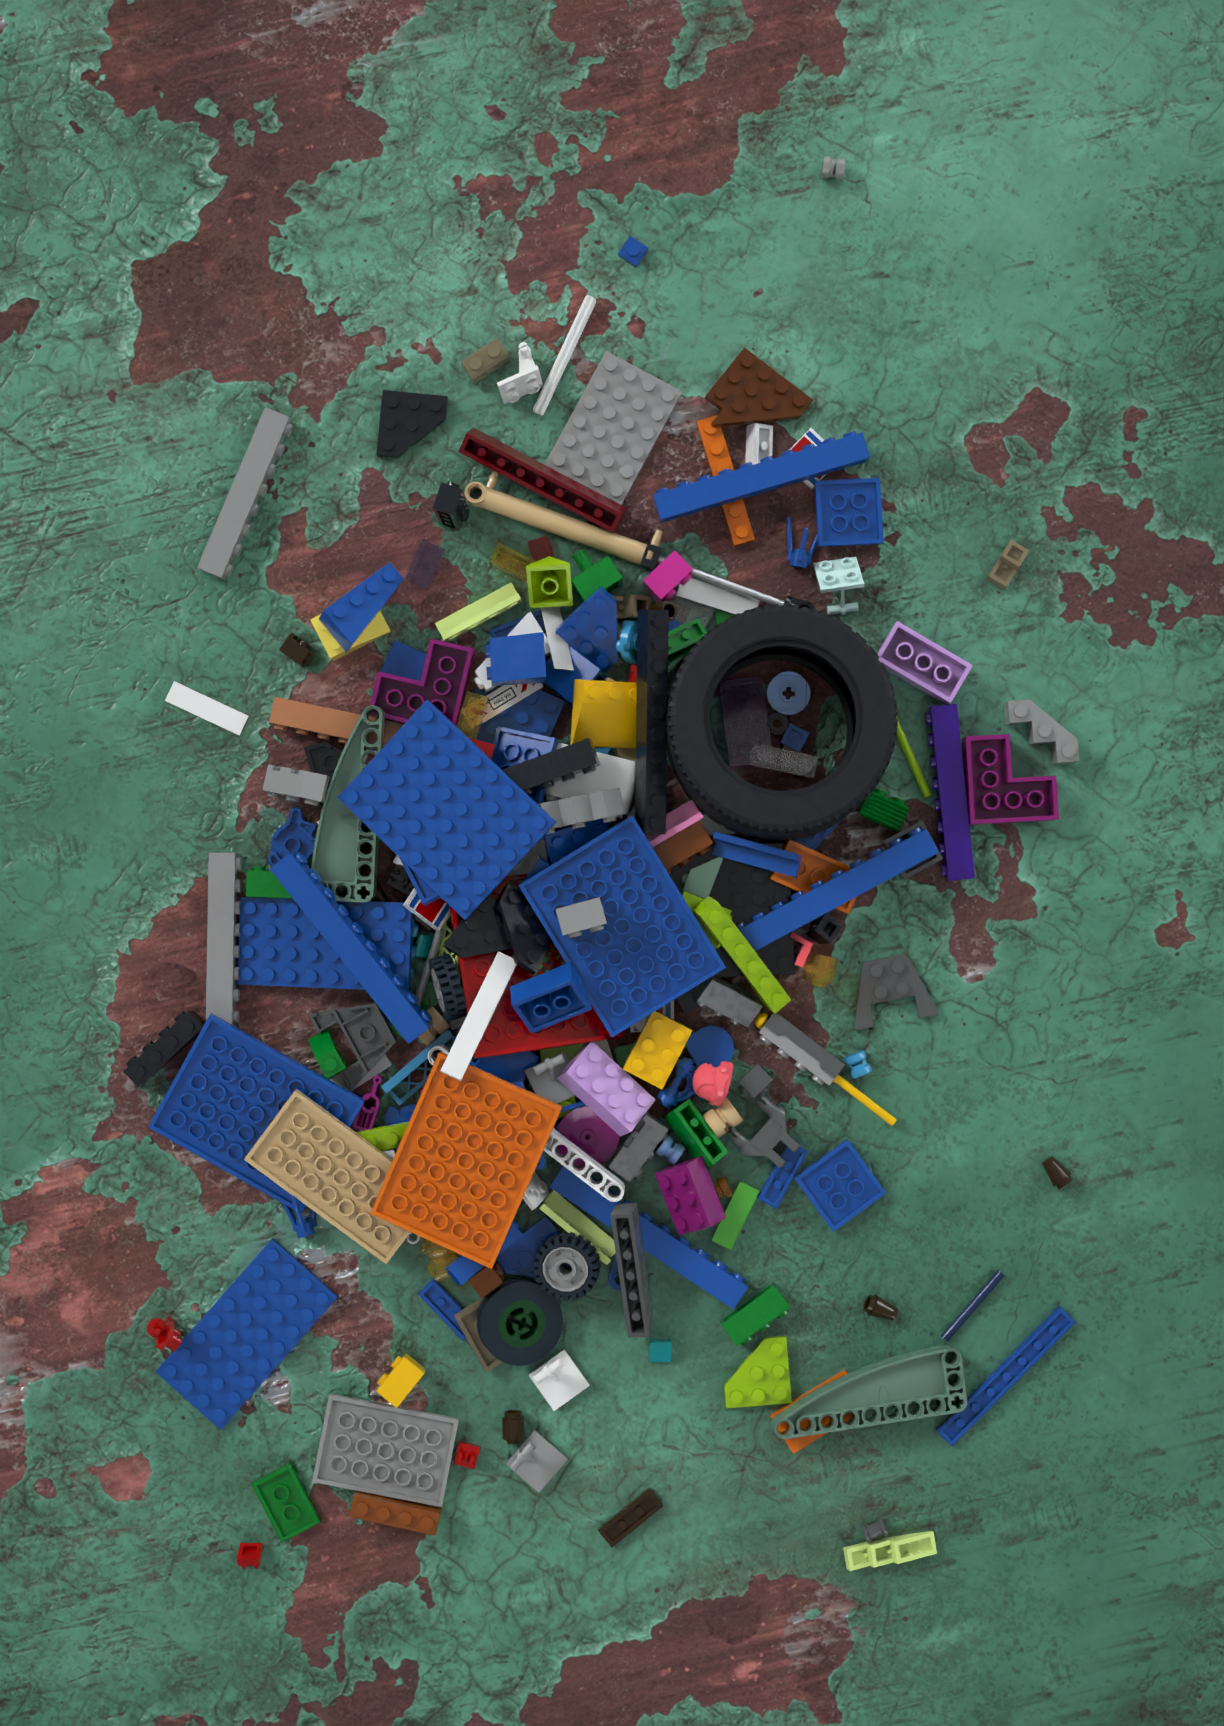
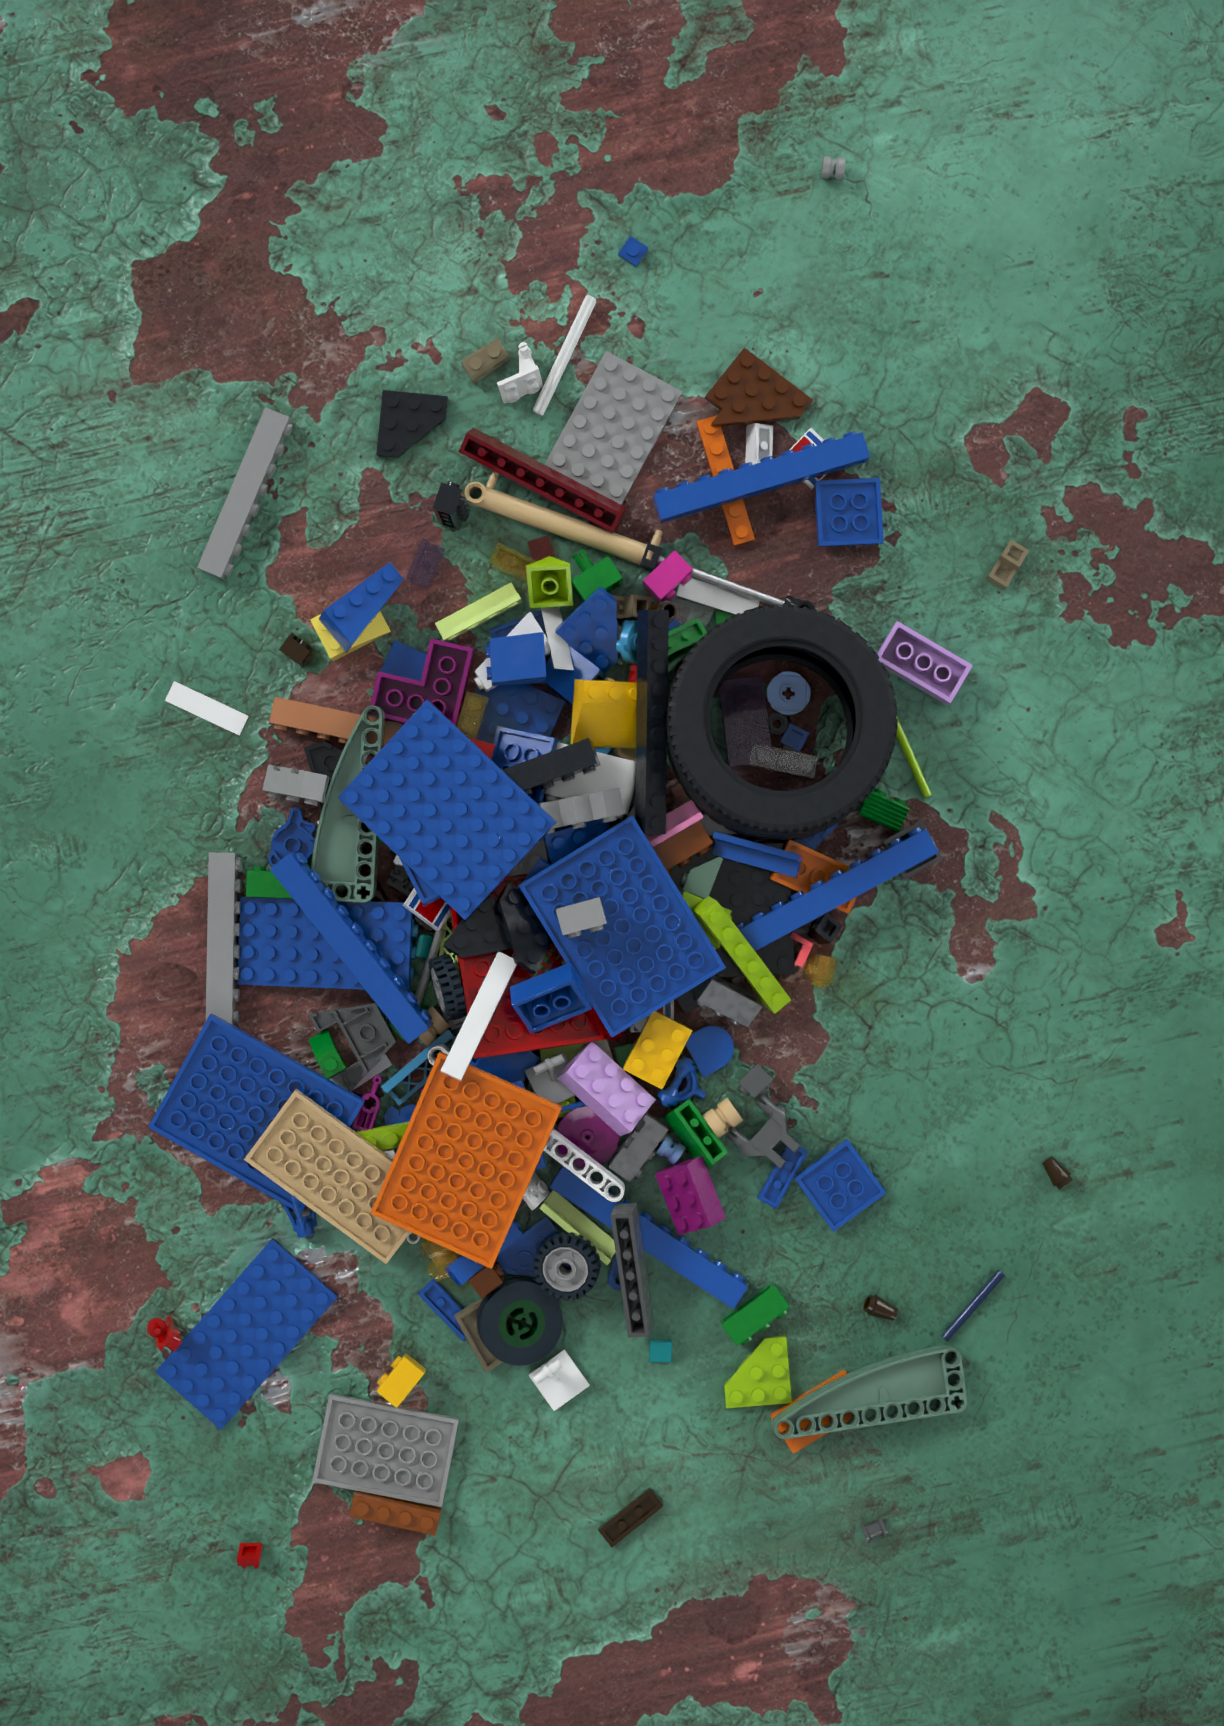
black brick [123,1011,205,1087] -> none
green tile [251,1462,322,1543] -> none
red tile [453,1441,480,1469] -> none
white sticker [461,683,543,730] -> none
dark brown brick [502,1410,525,1444] -> none
light grey plate [506,1430,568,1493] -> none
coral helmet [692,1061,734,1106] -> none
bright green tile [711,1180,760,1250] -> none
clear orange wheel [713,1176,733,1201] -> none
piece [755,1012,897,1126] -> none
blue plant [787,517,817,569] -> none
light aqua plate [813,557,864,615] -> none
yellowish green slope [843,1531,937,1571] -> none
dark azure wheel [844,1050,872,1079] -> none
dark grey wing [853,954,939,1030] -> none
dark purple brick [925,704,975,881] -> none
blue tile [936,1305,1076,1446] -> none
magenta brick [962,734,1059,825] -> none
light grey brick [1003,699,1080,765] -> none

